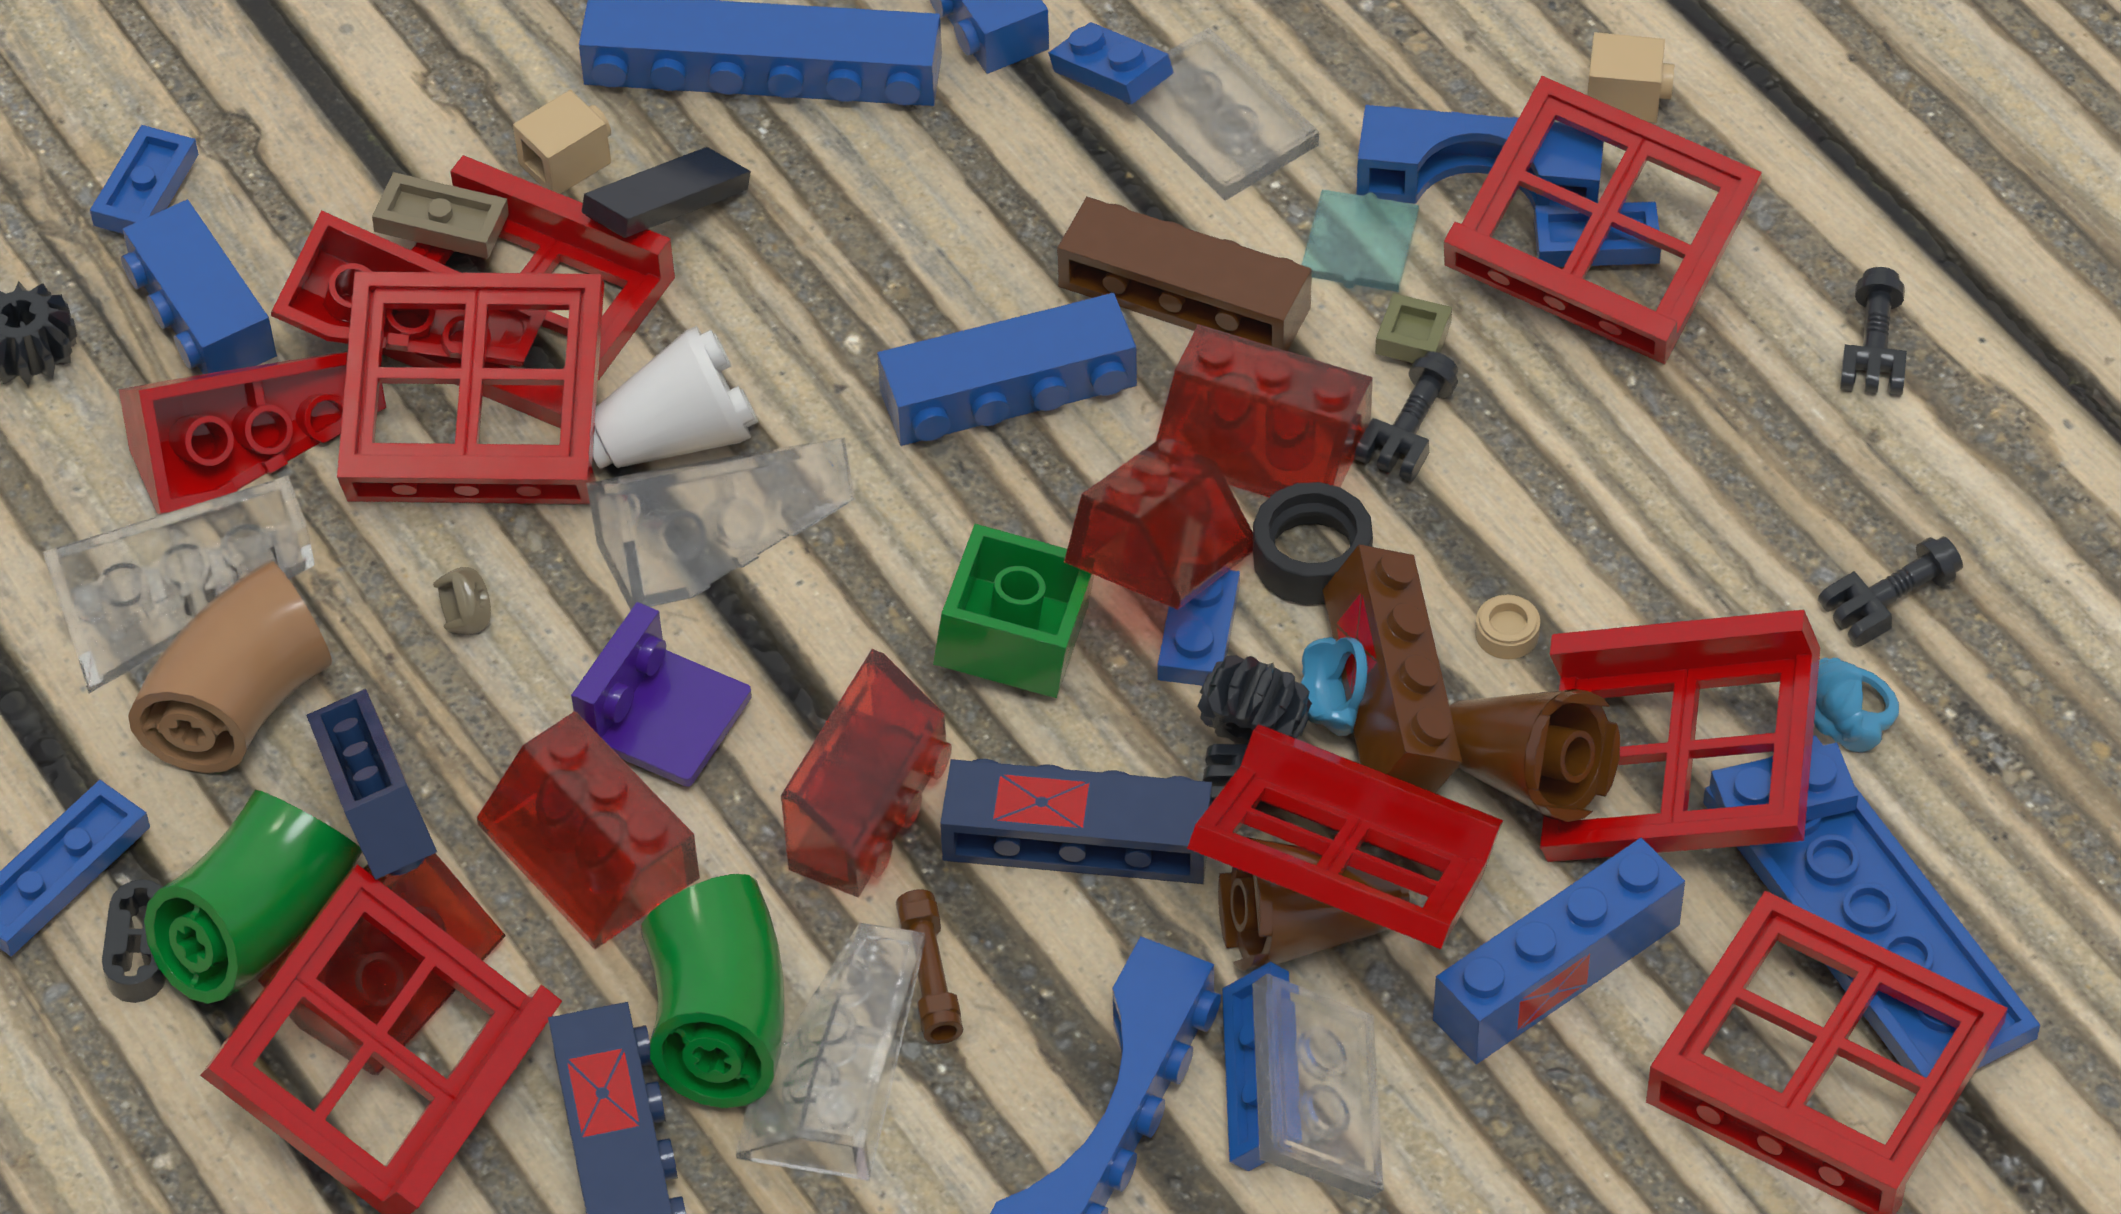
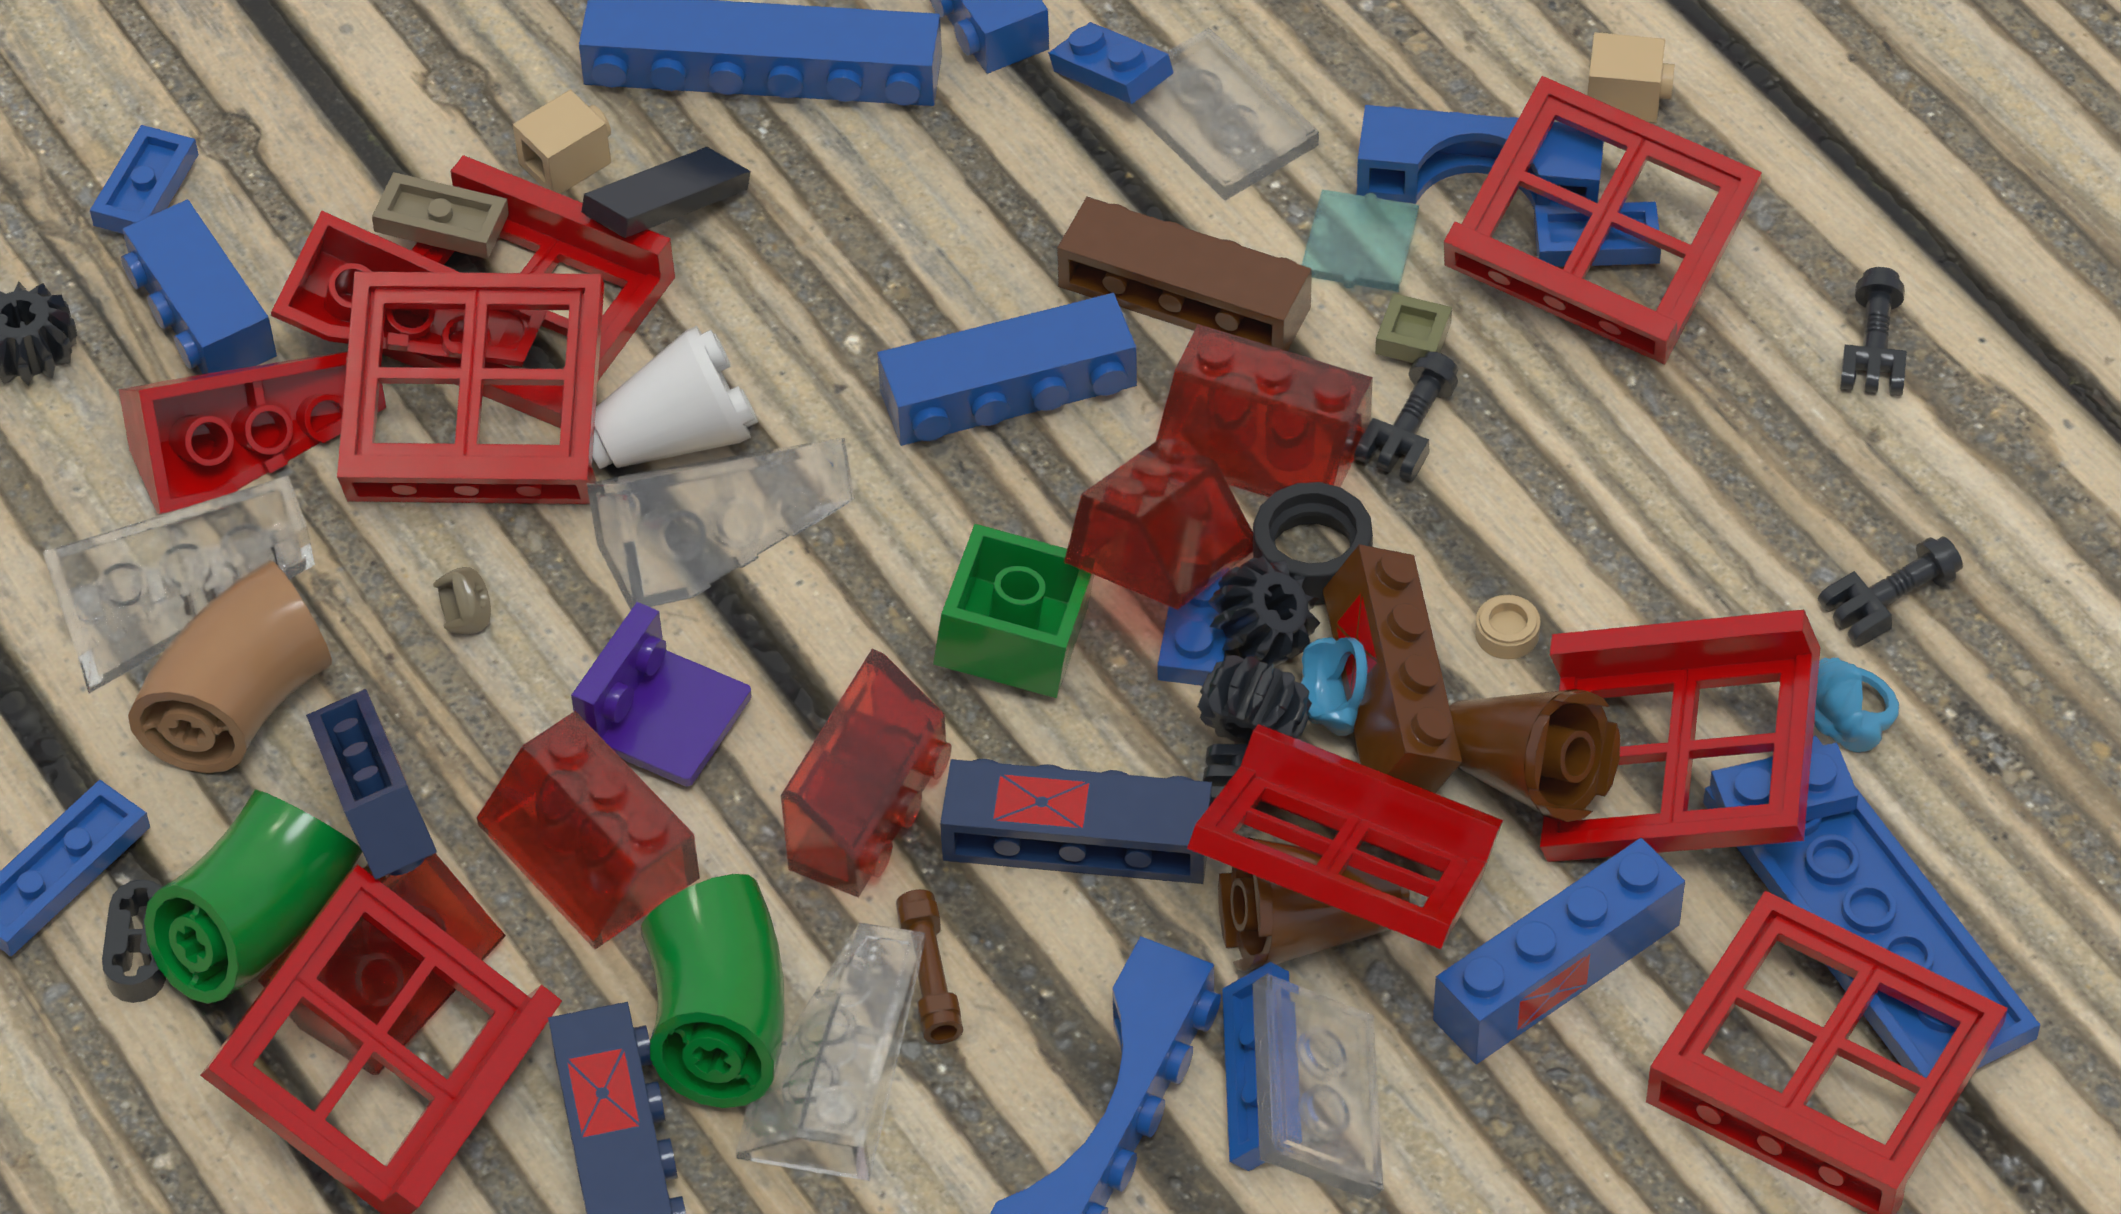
none -> black gear [1208,556,1320,667]

